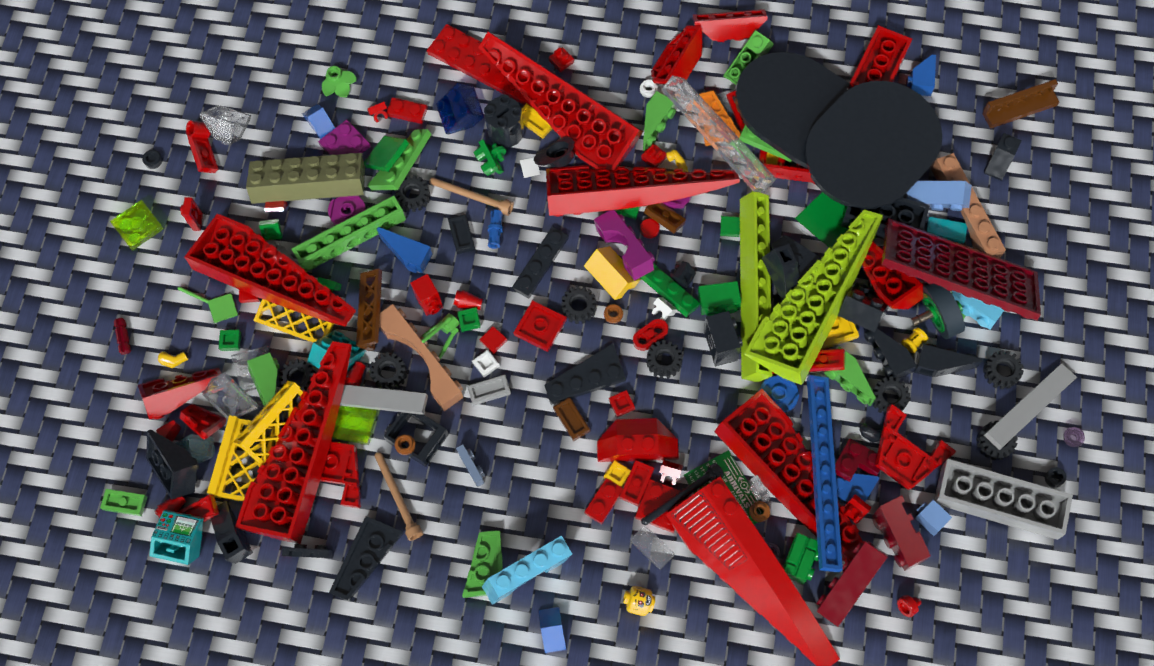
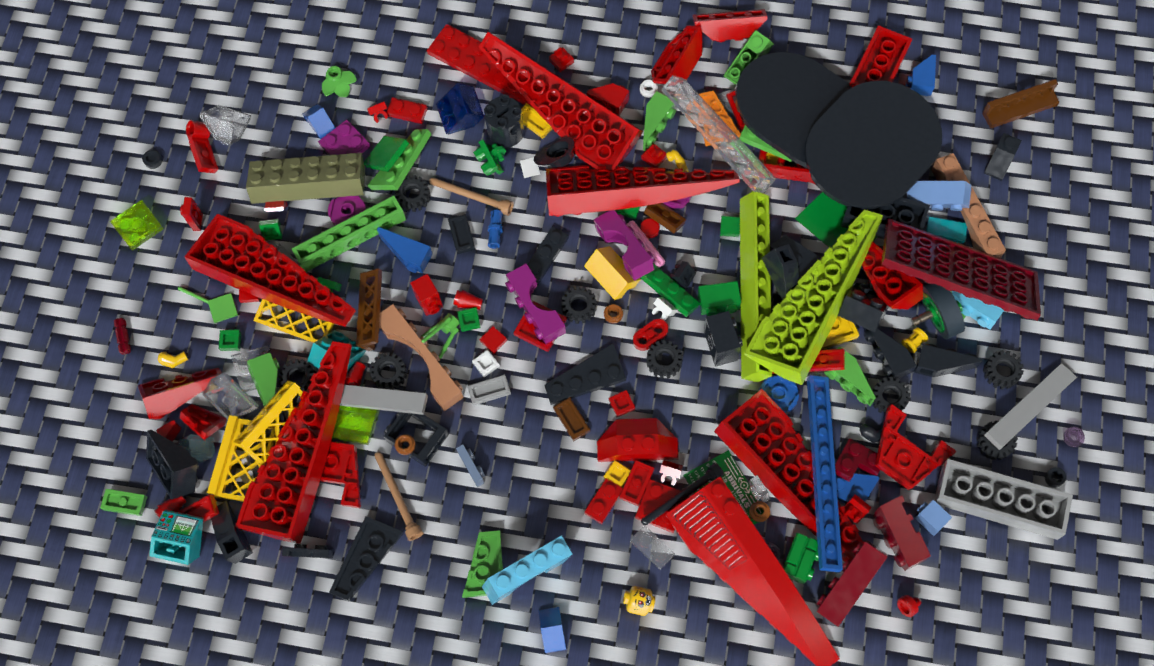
none -> magenta arch [505,264,566,344]
none -> red slope [586,83,629,116]
none -> bright pink axle [626,221,665,268]

